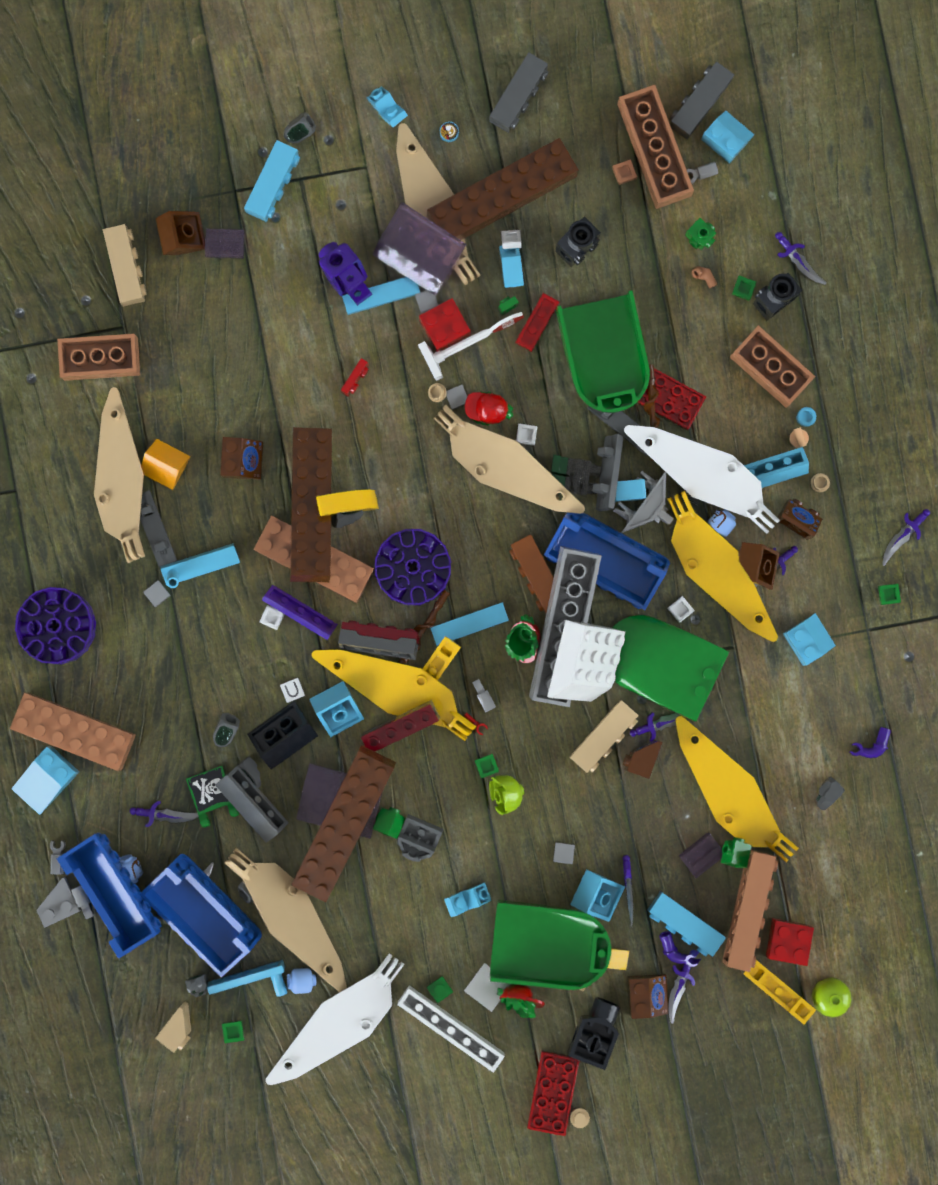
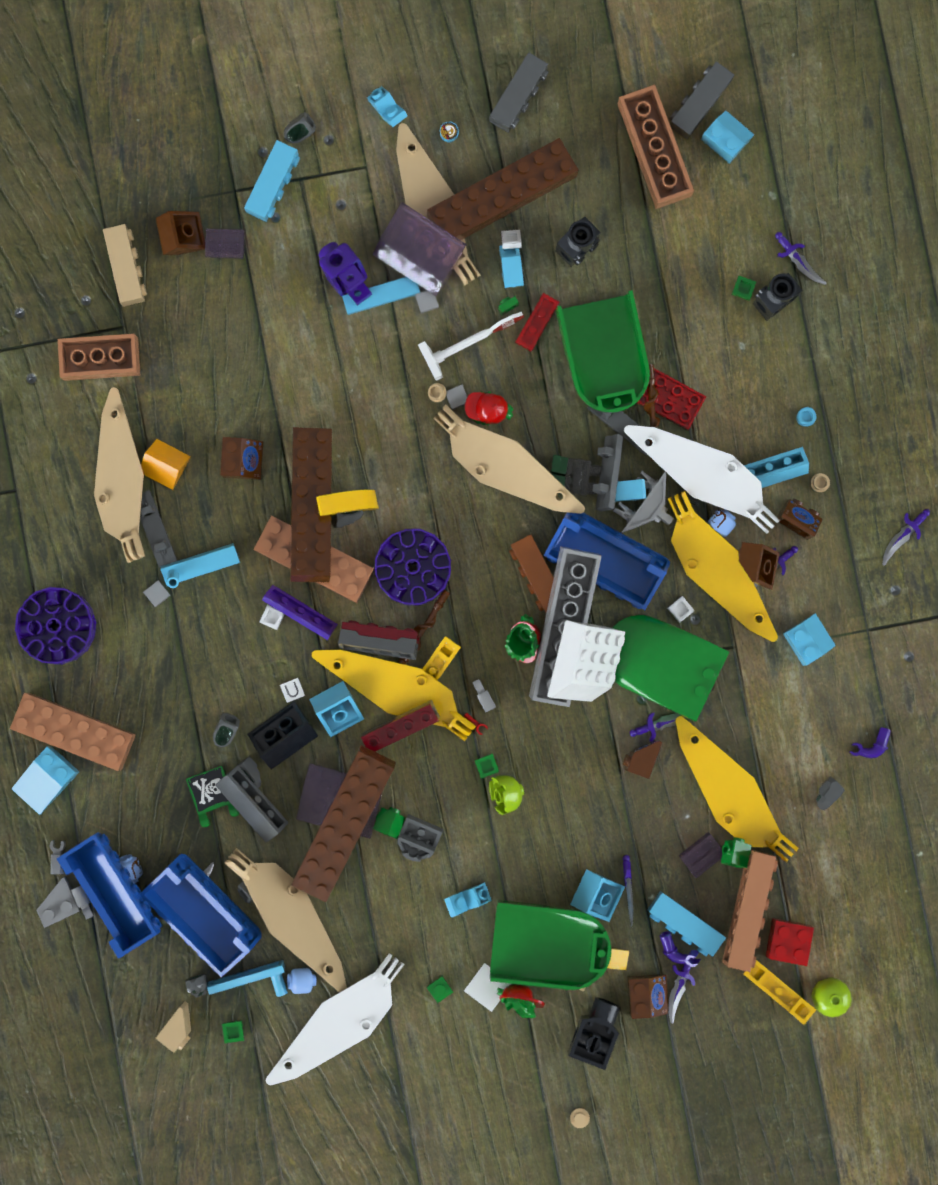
piece [130,801,199,827] -> none
red plate [341,358,369,397] -> none
white brick [397,985,505,1073] -> none
red brick [419,298,471,352] -> none
medium azure tile [431,602,509,646] -> none
white tile [516,424,537,446] -> none
red tile [527,1051,580,1136] -> none
light grey tile [553,842,575,864] -> none
tan brick [569,700,639,773] -> none
nougat plate [612,159,637,185] -> none
green brick [685,218,716,251] -> none
light grey bar [687,162,718,184] -> none
nougat arm [692,266,718,289] -> none
nougat brick [730,325,816,408] -> none
light nougat plate [789,427,809,448] -> none
green plate [878,584,901,605] -> none

